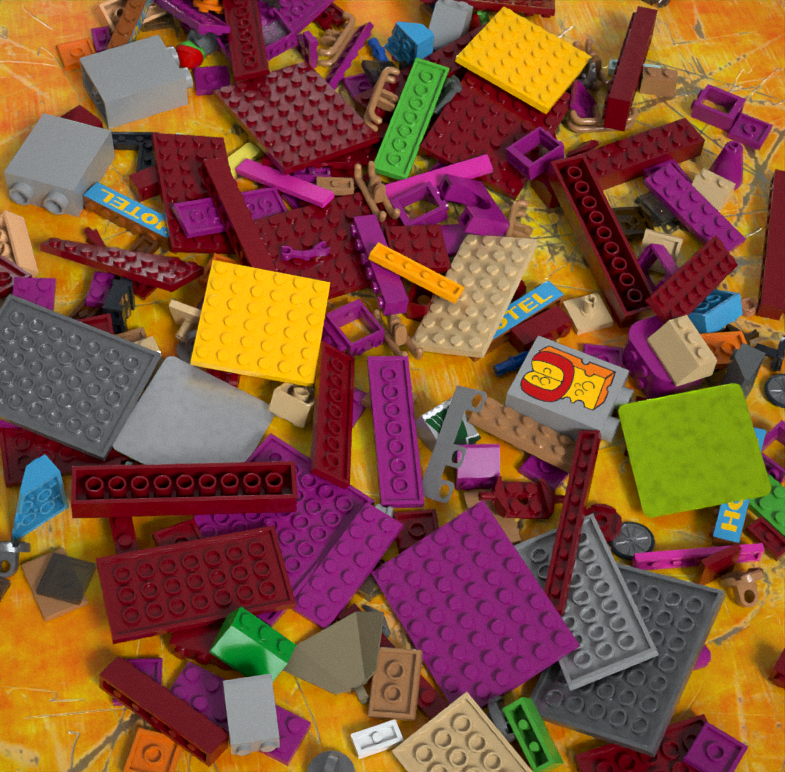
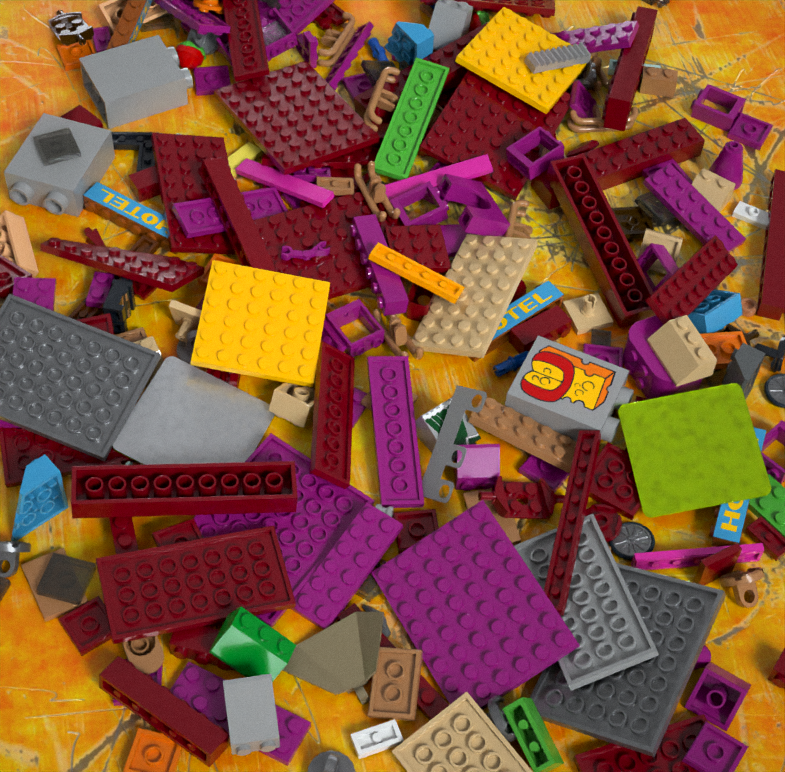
dark grey plate [434,74,463,116] -> none
none -> clear smoke tile [33,127,81,166]
none -> dark brown plate [48,10,94,46]
none -> dark red tile [58,596,112,656]
none -> medium nougat cap [122,636,164,674]
none -> light grey gear [524,42,591,74]
none -> magenta plate [551,21,639,53]
none -> dark red plate [589,442,642,520]
none -> clear smoke tile [590,329,611,346]
none -> magenta slope [685,662,751,731]
none -> white plate [732,201,770,230]

